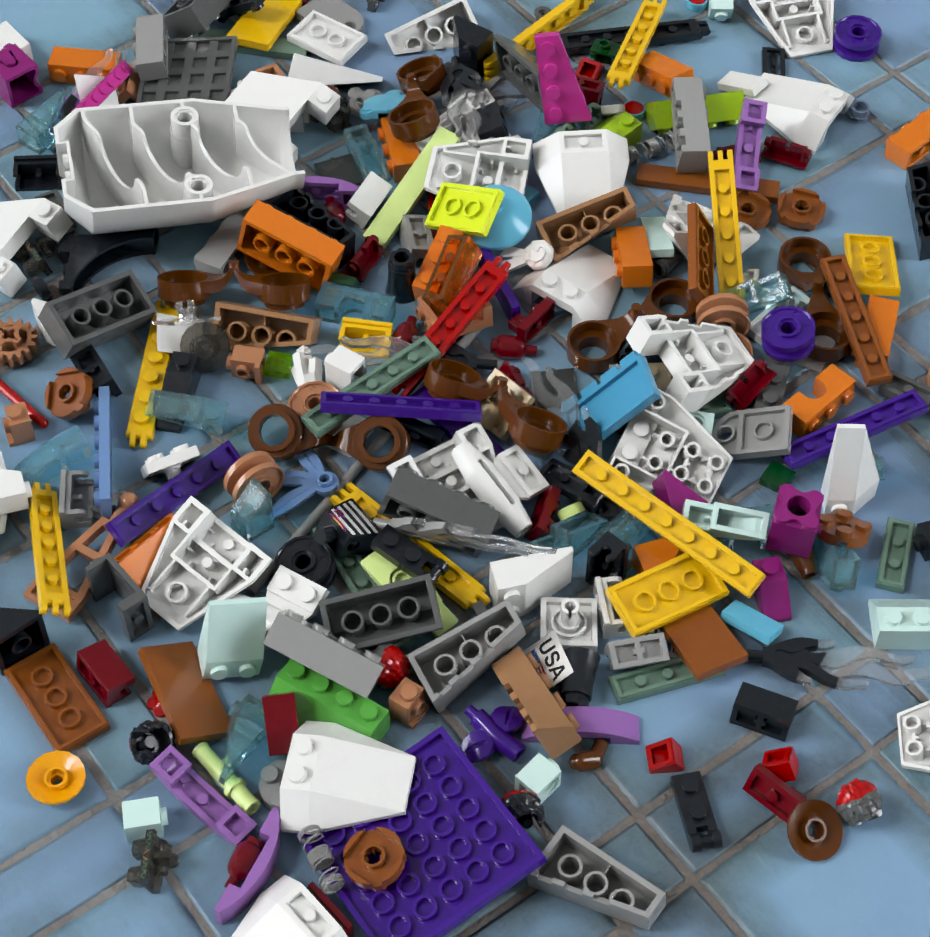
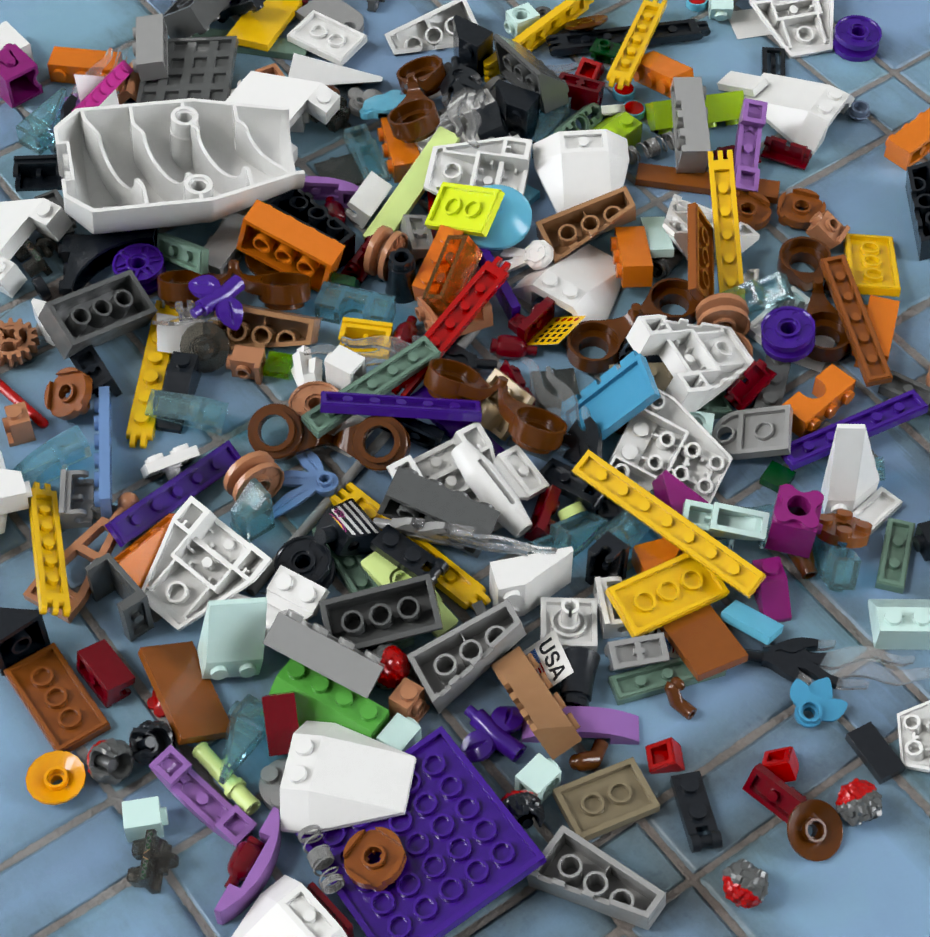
dark pink wing [534,31,592,125] -> none
black hinge [729,682,799,742] -> none
none -> dark grey piece [86,738,134,785]
none -> dark purple wheel [112,243,166,295]
none -> sand green tile [157,233,209,275]
none -> dark purple plant [188,275,245,331]
none -> nougat wheel [363,225,408,281]
none -> light aqua brick [376,712,422,752]
none -> black slope [496,79,540,139]
none -> light aqua brick [504,2,540,38]
none -> yellow sticker [527,316,586,345]
none -> dark tan plate [552,757,660,841]
none -> reddish brown dish [564,15,608,31]
none -> tile [612,83,635,102]
none -> reddish brown arm [664,677,697,720]
none -> dark grey piece [722,858,769,908]
none -> white sticker [729,8,772,39]
none -> dark azure plate [790,677,848,728]
none -> nougat brick [805,210,850,250]
none -> black tile [845,721,906,784]
none -> white tile [852,486,903,535]

